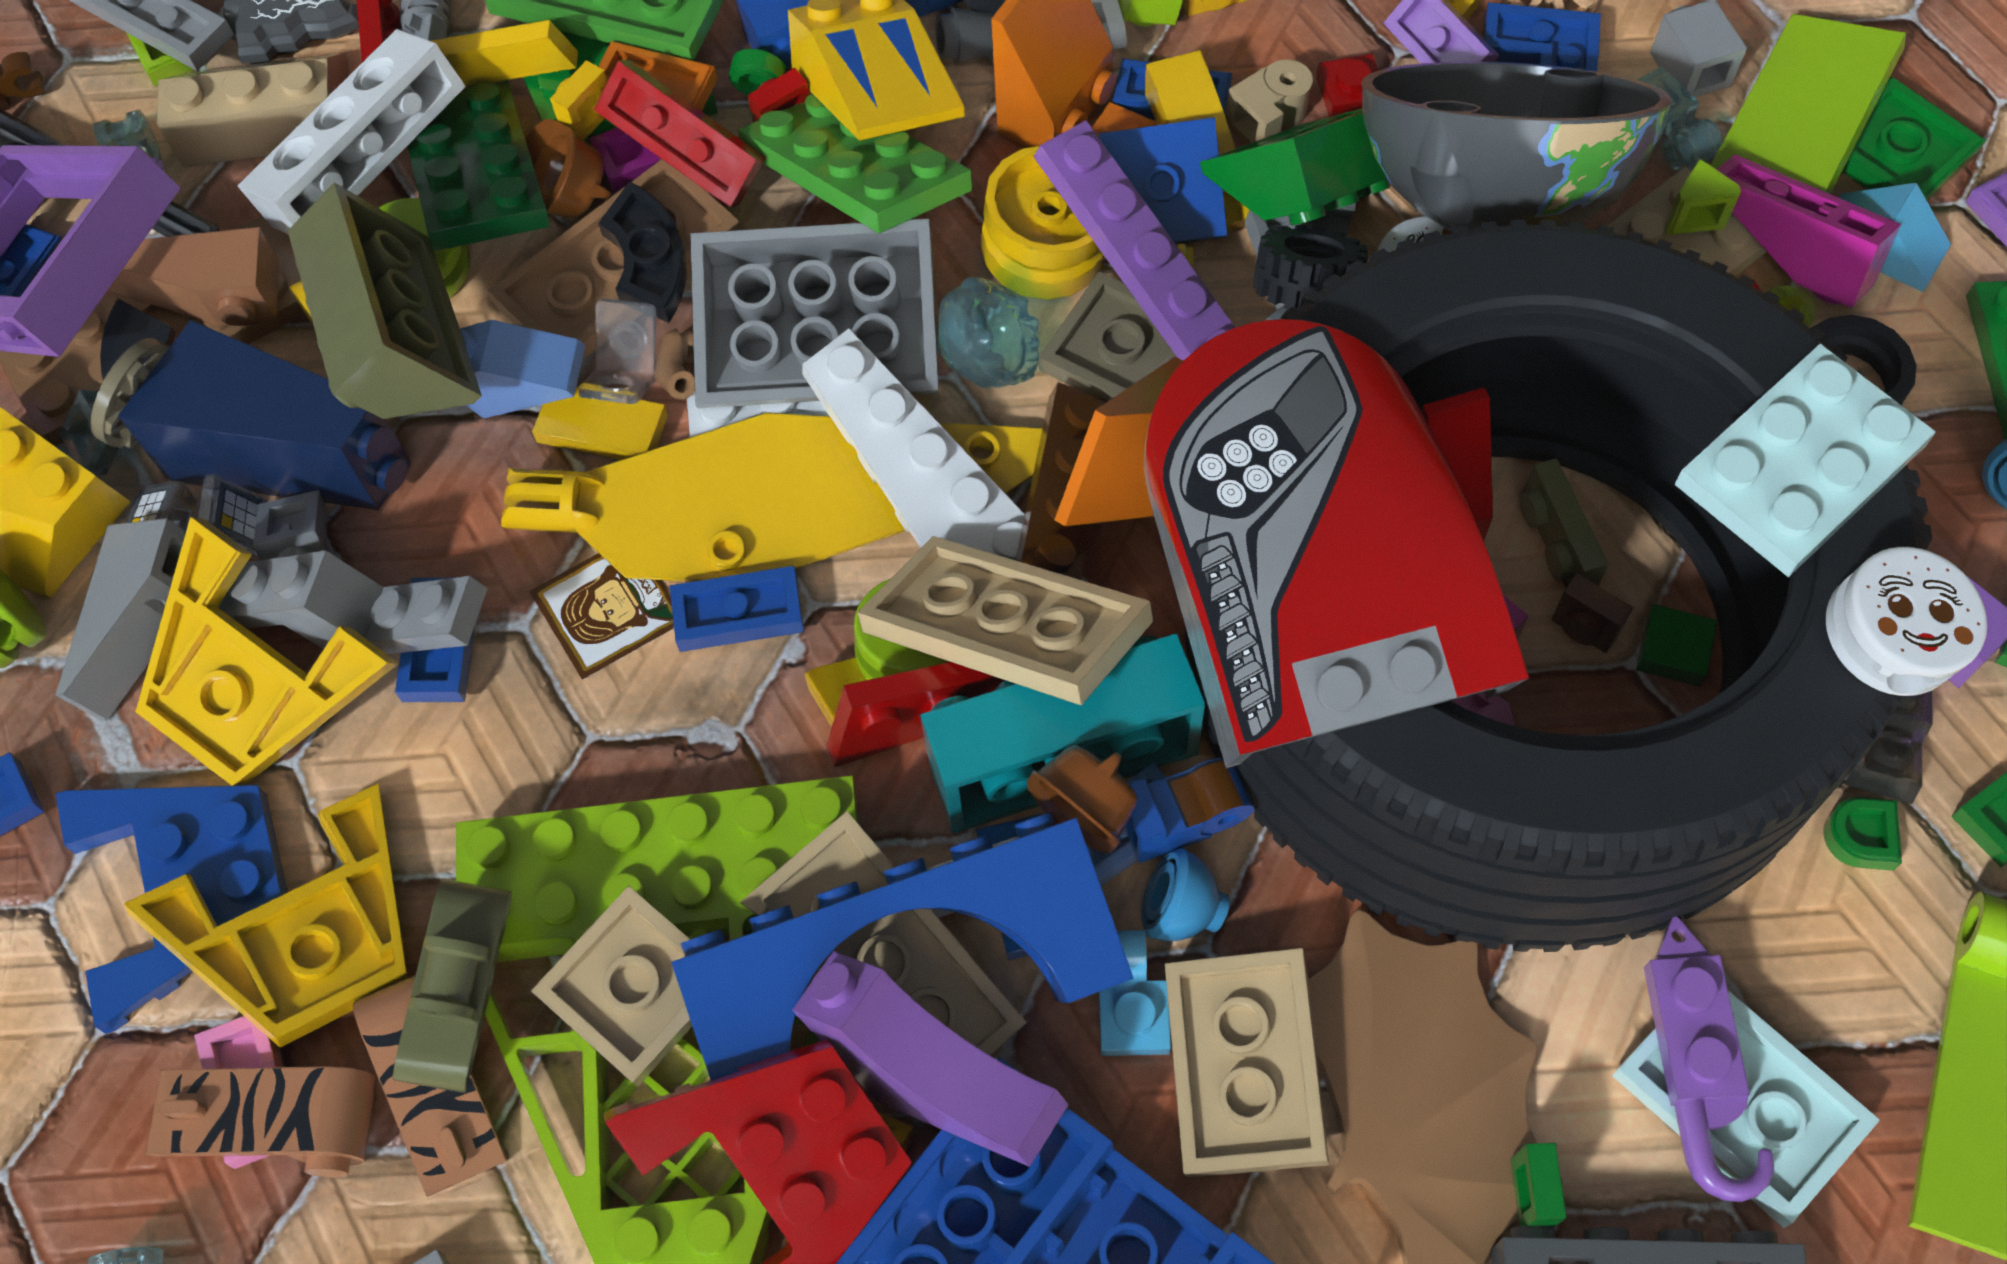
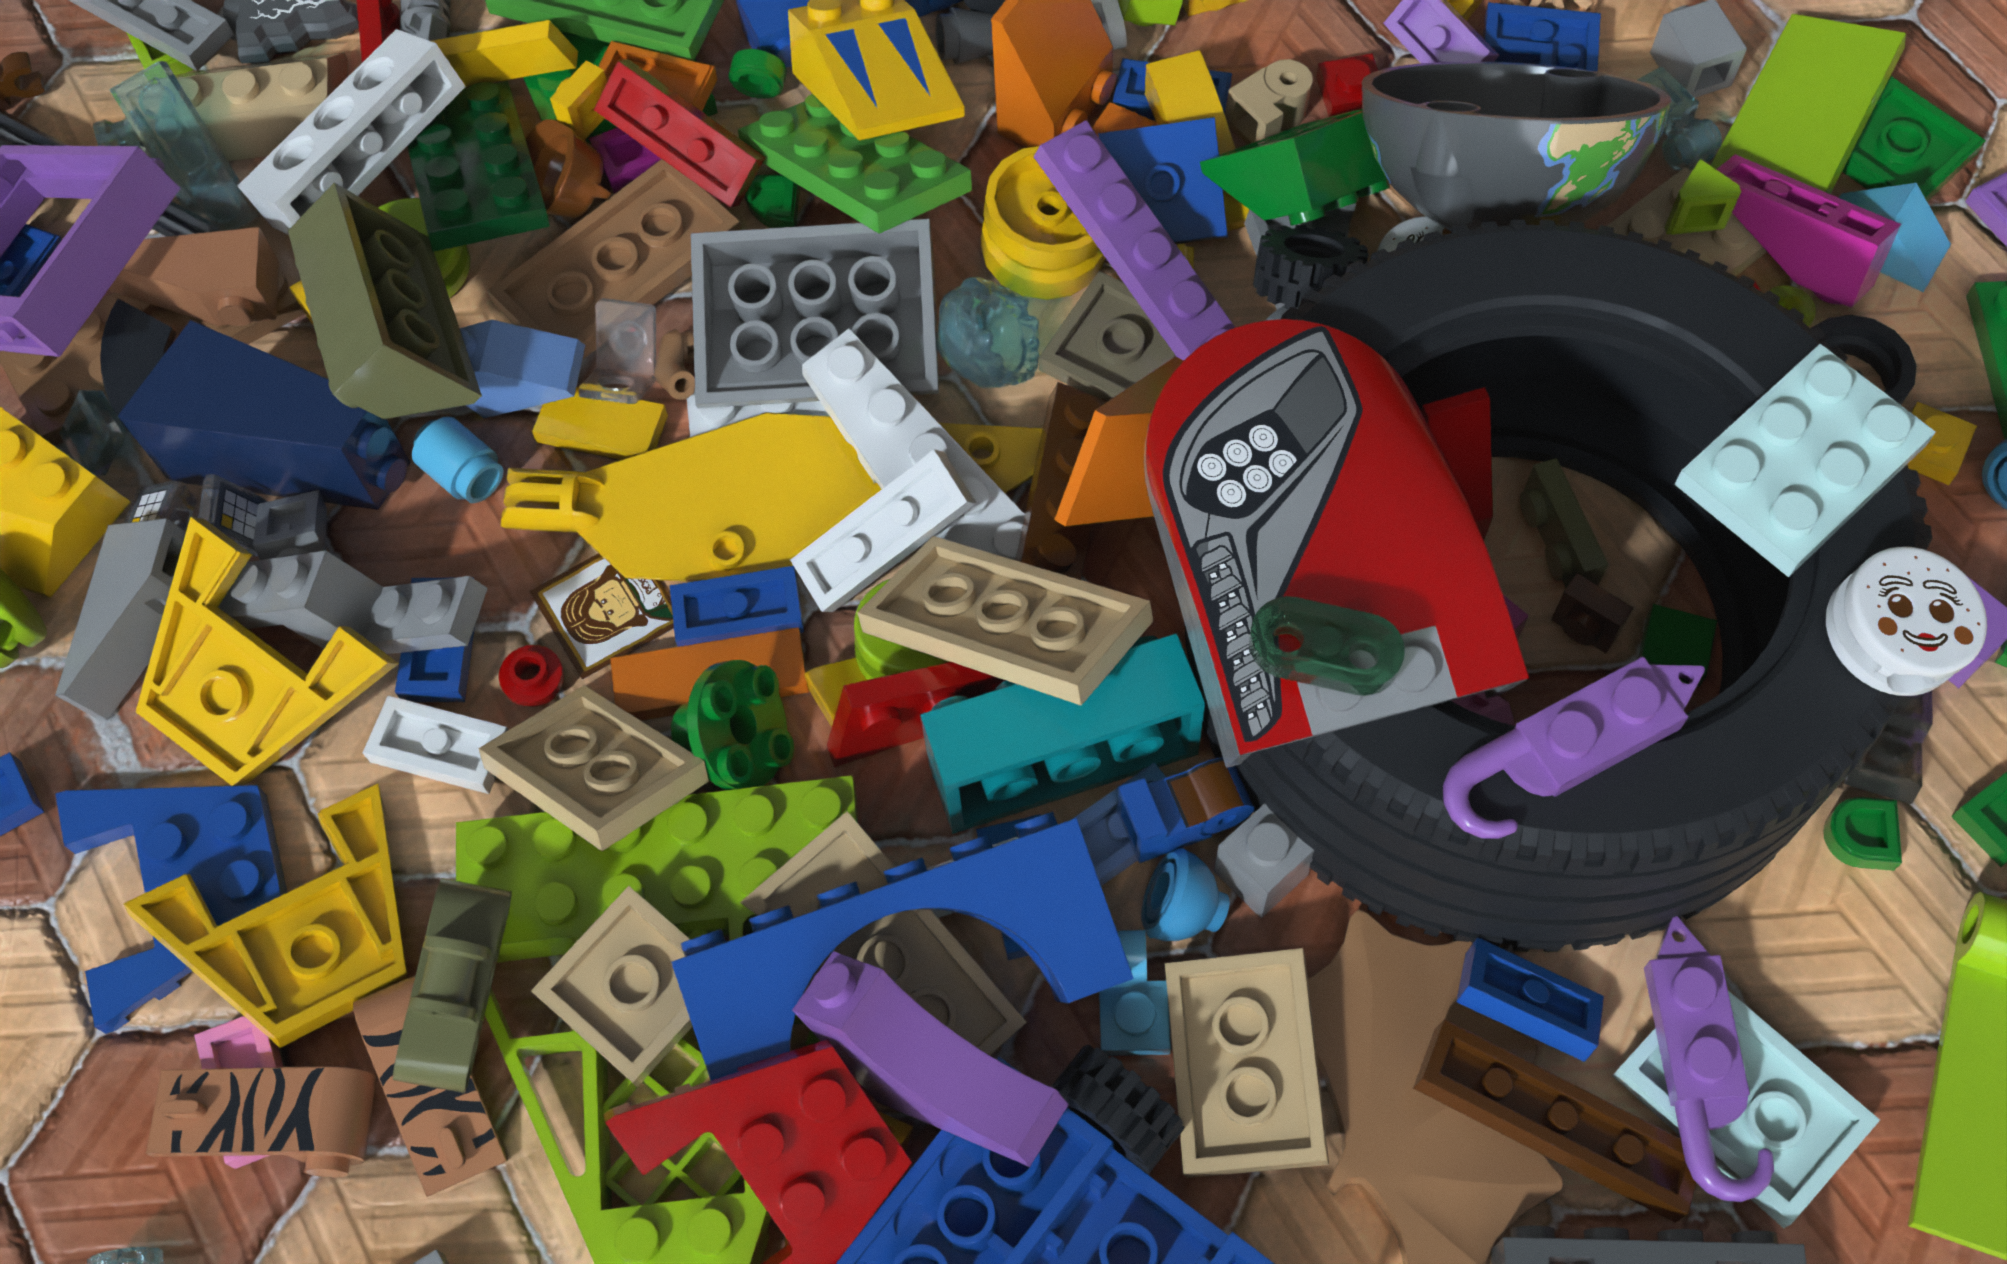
dark tan wheel [91,338,170,448] -> none
black tile [598,181,687,323] -> none
red plate [748,68,809,123] -> none
dark orange piece [1027,745,1138,854] -> none
green tile [1510,1143,1567,1228] -> none
none -> clear light blue plate [109,61,261,231]
none -> white plate [362,696,509,794]
none -> medium azure brick [412,417,504,503]
none -> tan plate [478,685,709,851]
none -> red plate [499,645,564,707]
none -> orange tile [610,627,809,721]
none -> green plate [671,660,794,790]
none -> green tile [744,175,800,228]
none -> white plate [790,449,977,612]
none -> black tyre [1051,1045,1185,1175]
none -> light grey brick [1214,803,1314,919]
none -> clear green plate [1249,596,1405,696]
none -> reddish brown plate [1413,1019,1697,1223]
none -> medium lavender plate [1443,656,1705,839]
none -> blue plate [1456,937,1604,1062]
none -> yellow plate [1907,401,1977,486]

